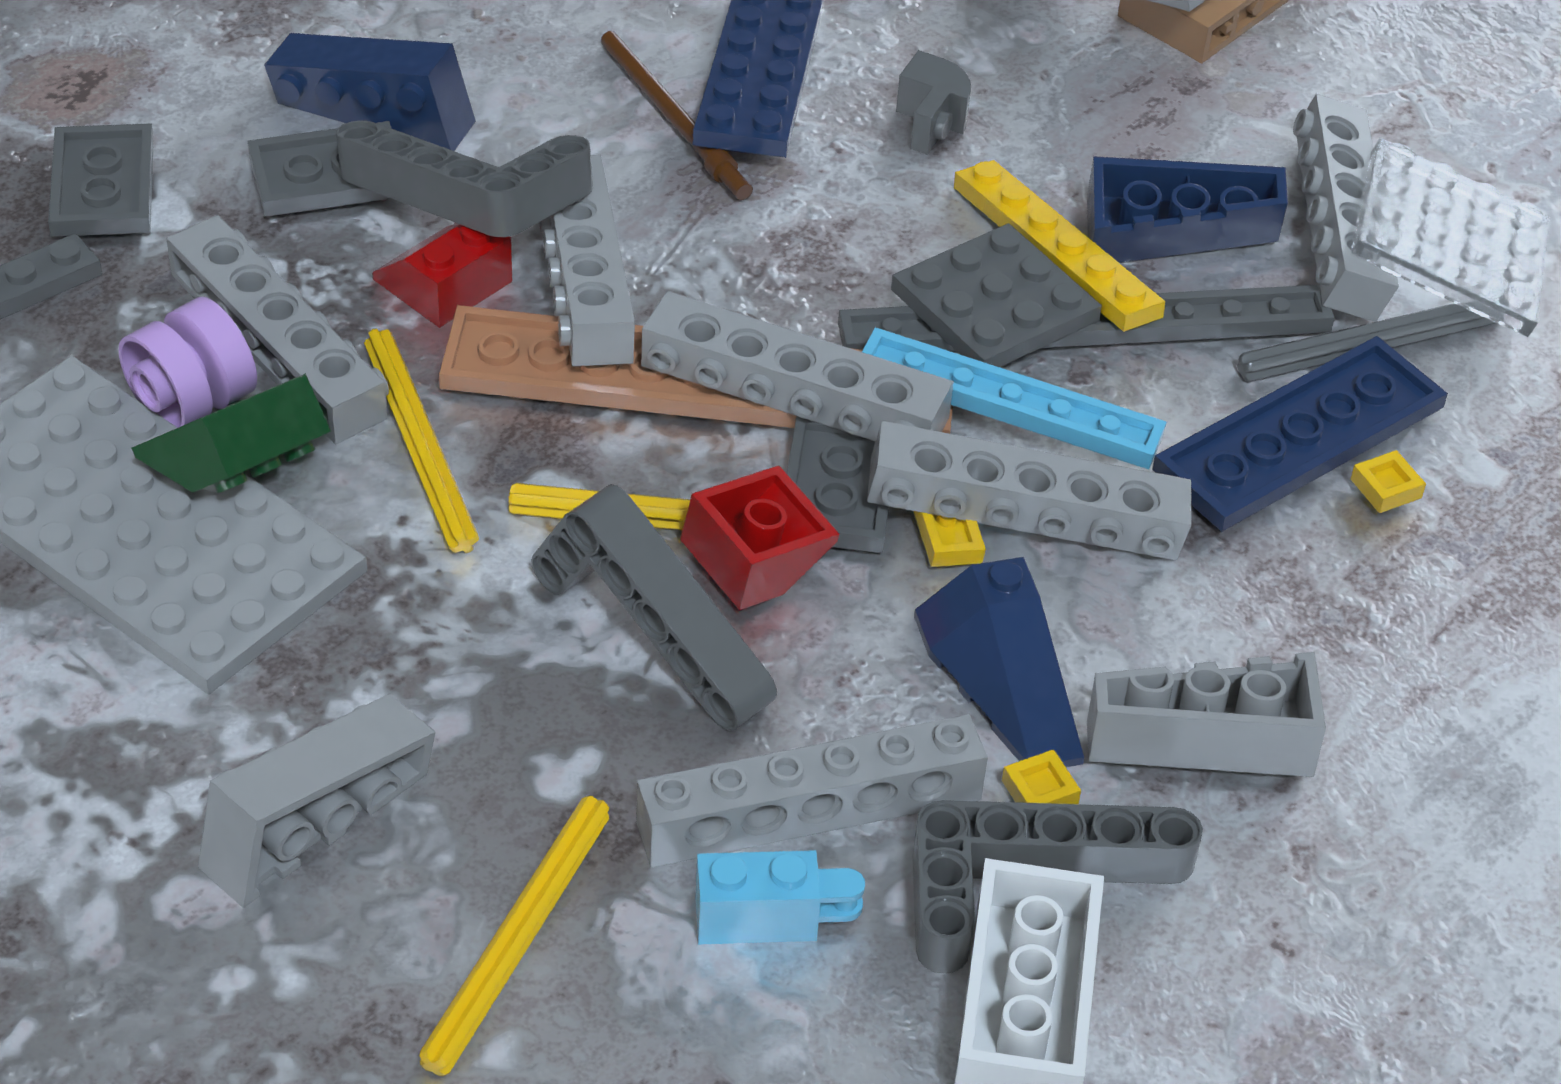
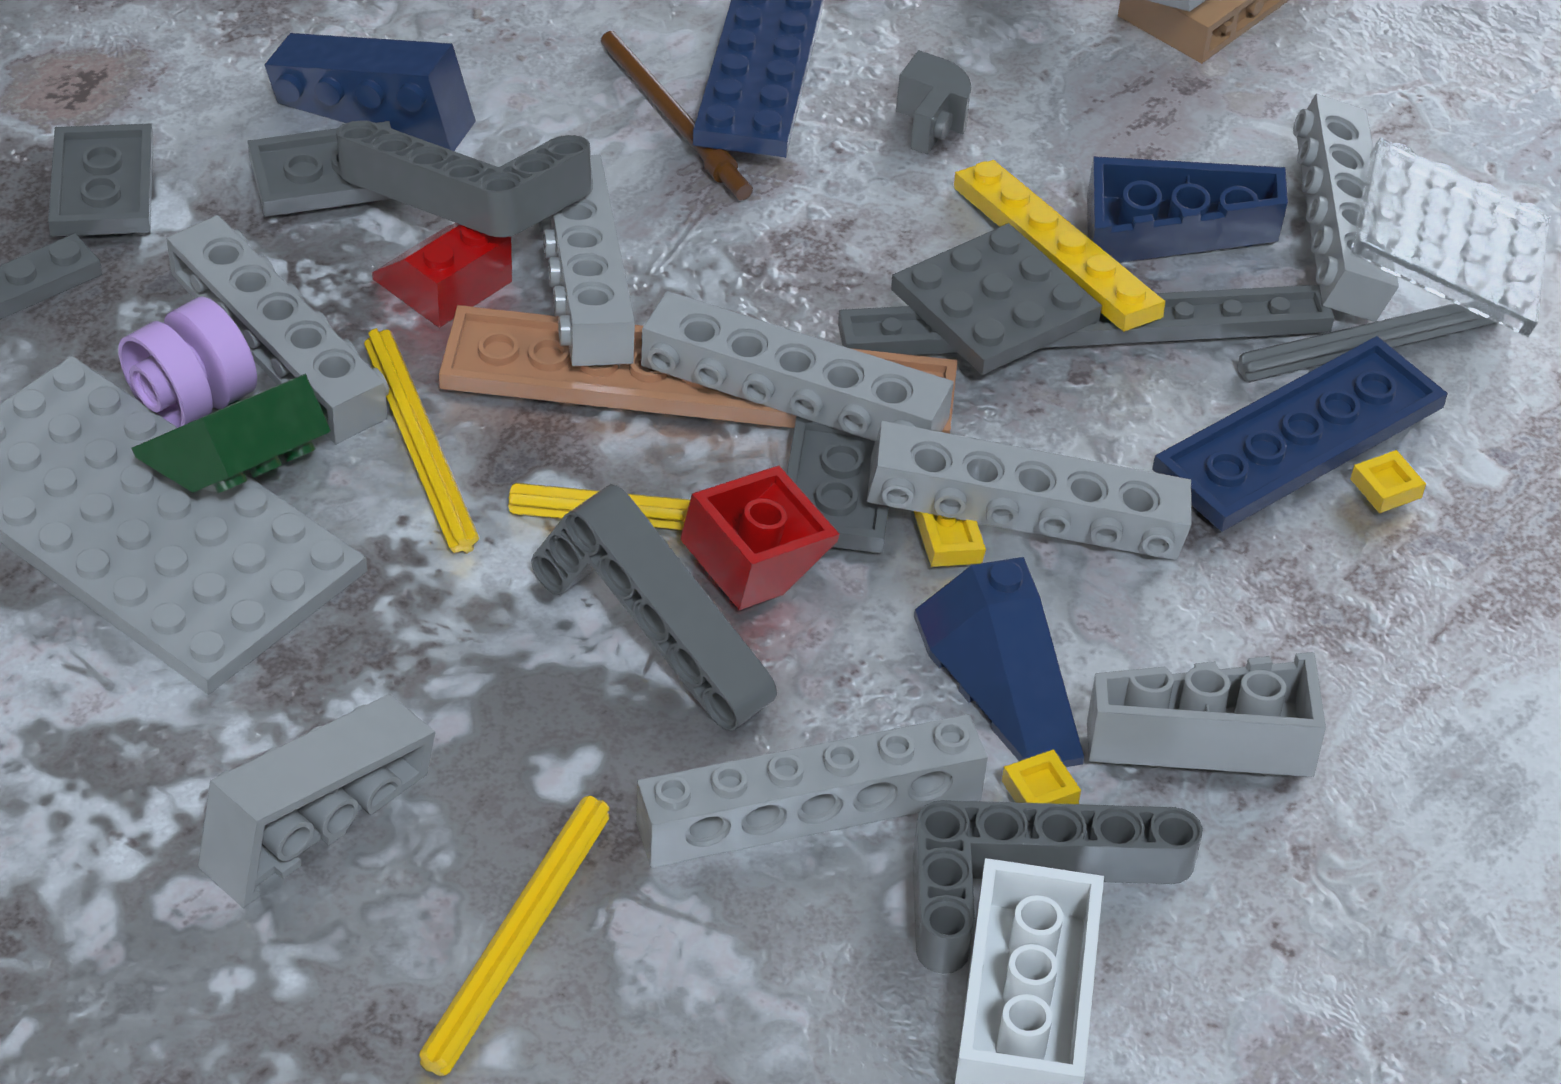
medium azure brick [695,850,865,945] -> none
medium azure plate [862,327,1167,469] -> none

